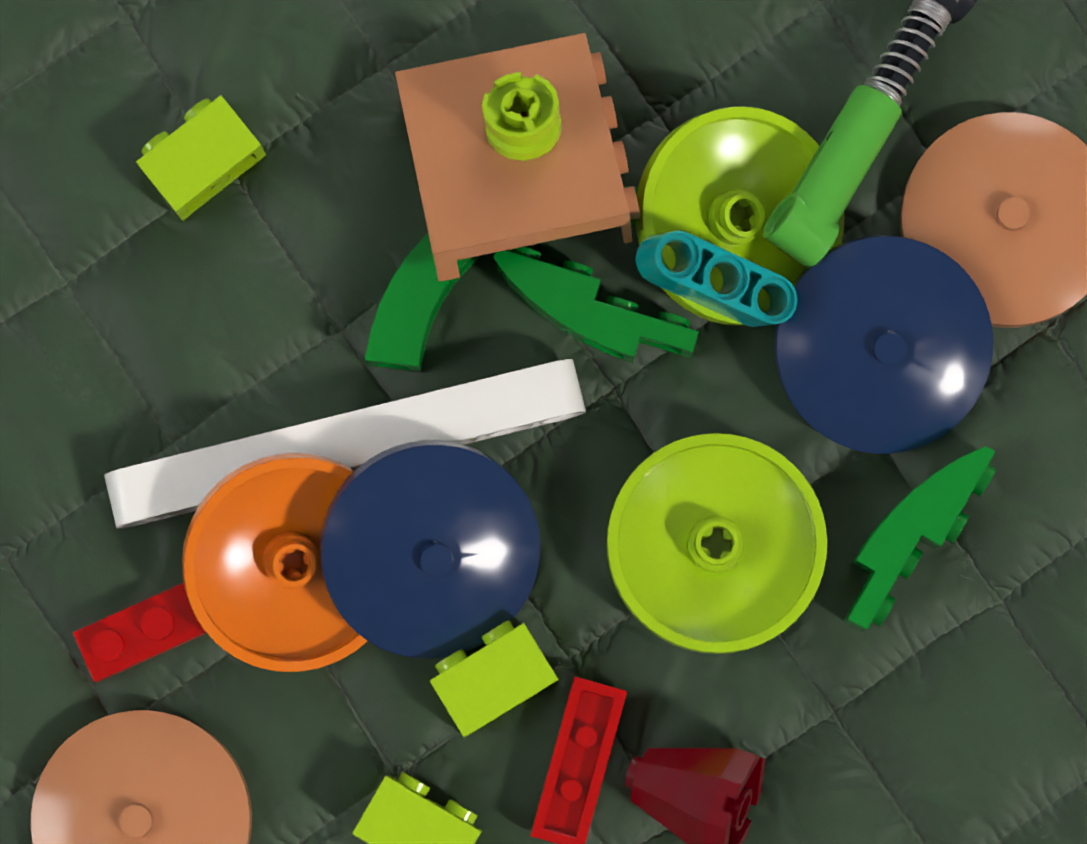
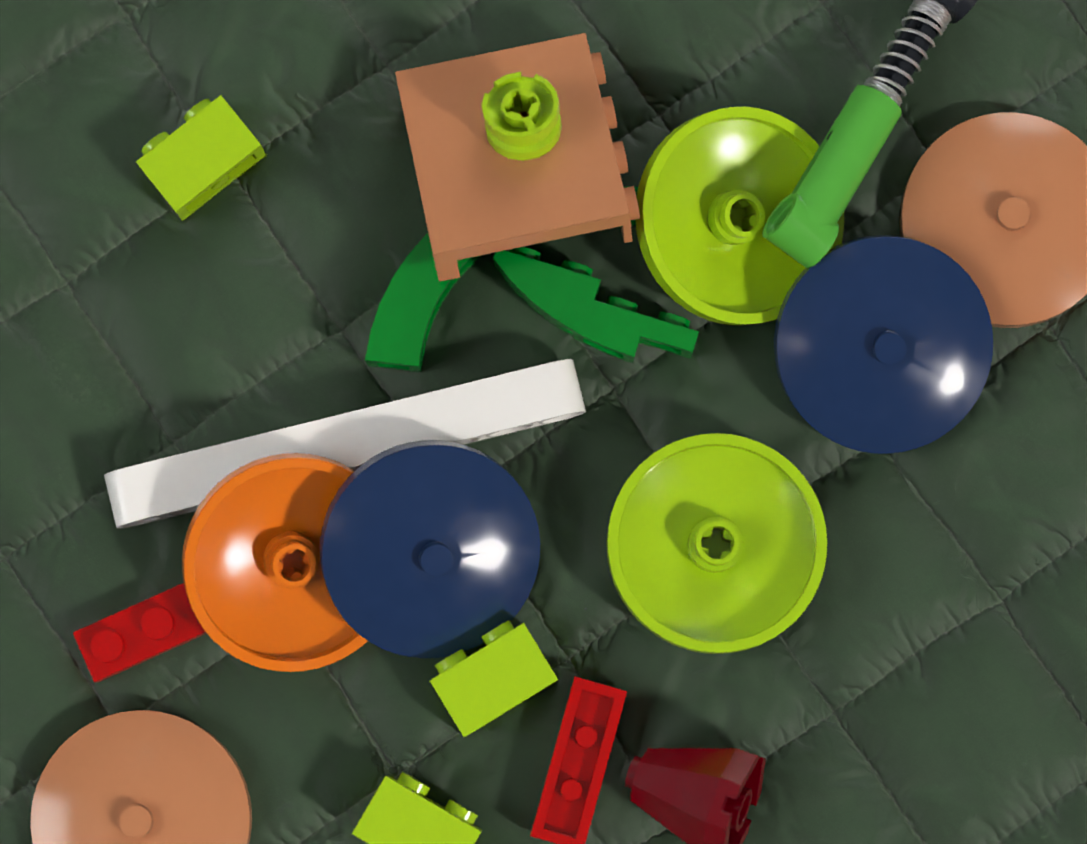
teal beam [635,230,798,327] -> none
green slope [843,446,996,632] -> none

